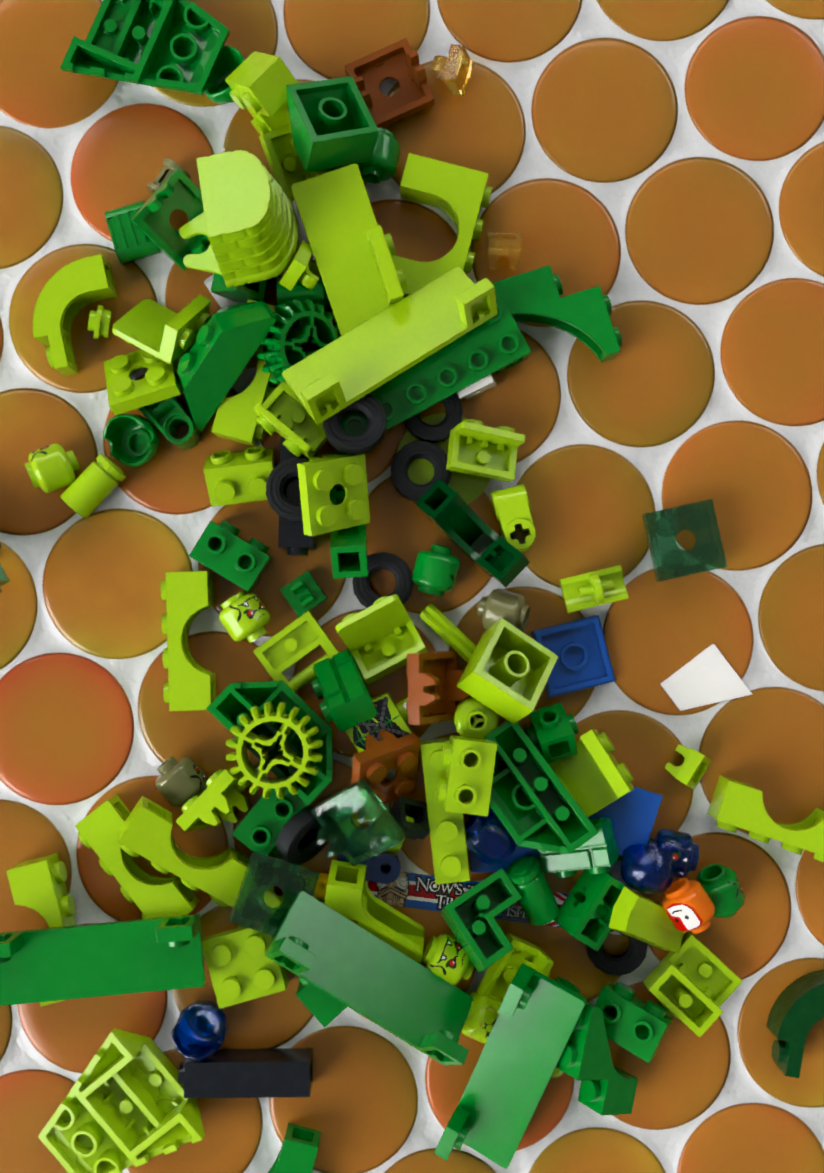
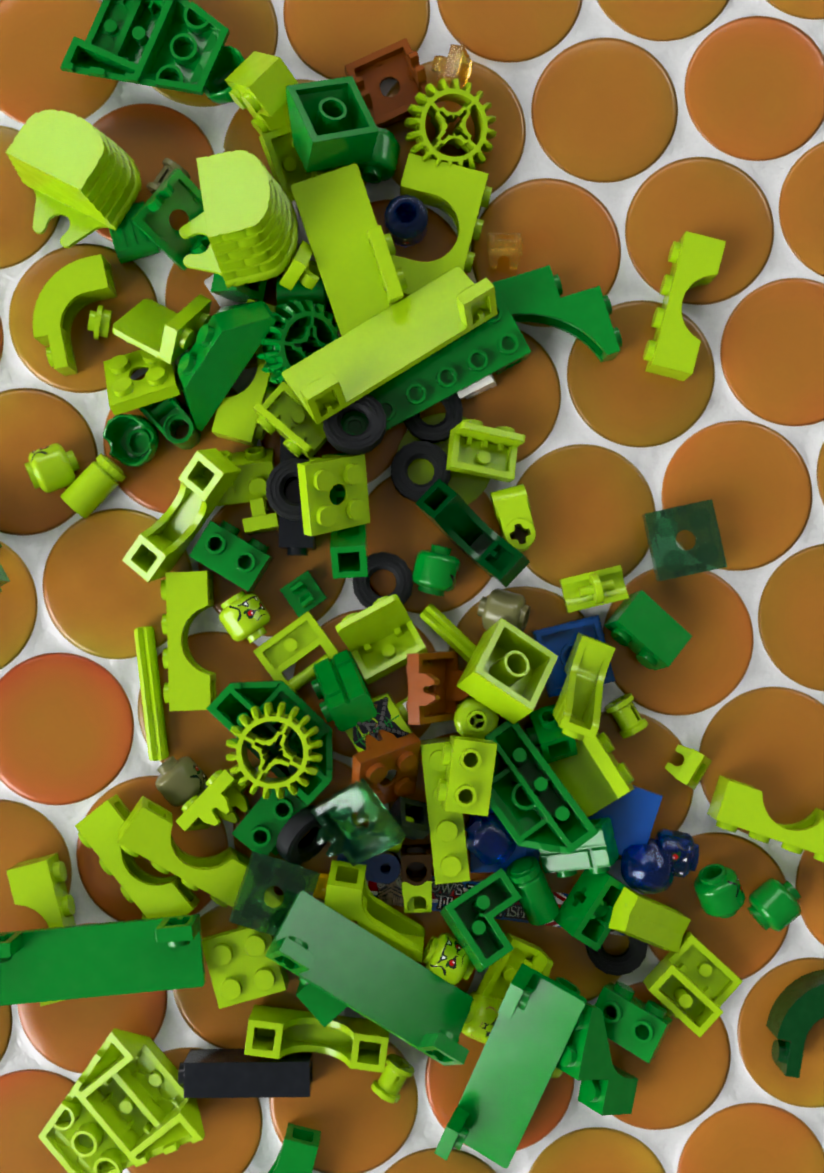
clear blue hair [172,1000,228,1061] -> none
white sticker [660,643,753,711] -> none
orange head [661,878,715,934] -> none
none -> lime piece [5,109,141,248]
none -> lime arch [122,448,241,582]
none -> lime axle [134,626,169,761]
none -> lime tile [242,498,279,535]
none -> lime arch [244,1004,389,1073]
none -> lime bush [371,1054,414,1104]
none -> head [384,195,429,247]
none -> leg [401,844,432,914]
none -> lime gear [404,78,497,170]
none -> lime arch [552,632,615,741]
none -> green brick [604,590,692,670]
none -> lime bush [605,693,648,738]
none -> lime arch [643,231,726,381]
none -> green head [747,878,801,931]

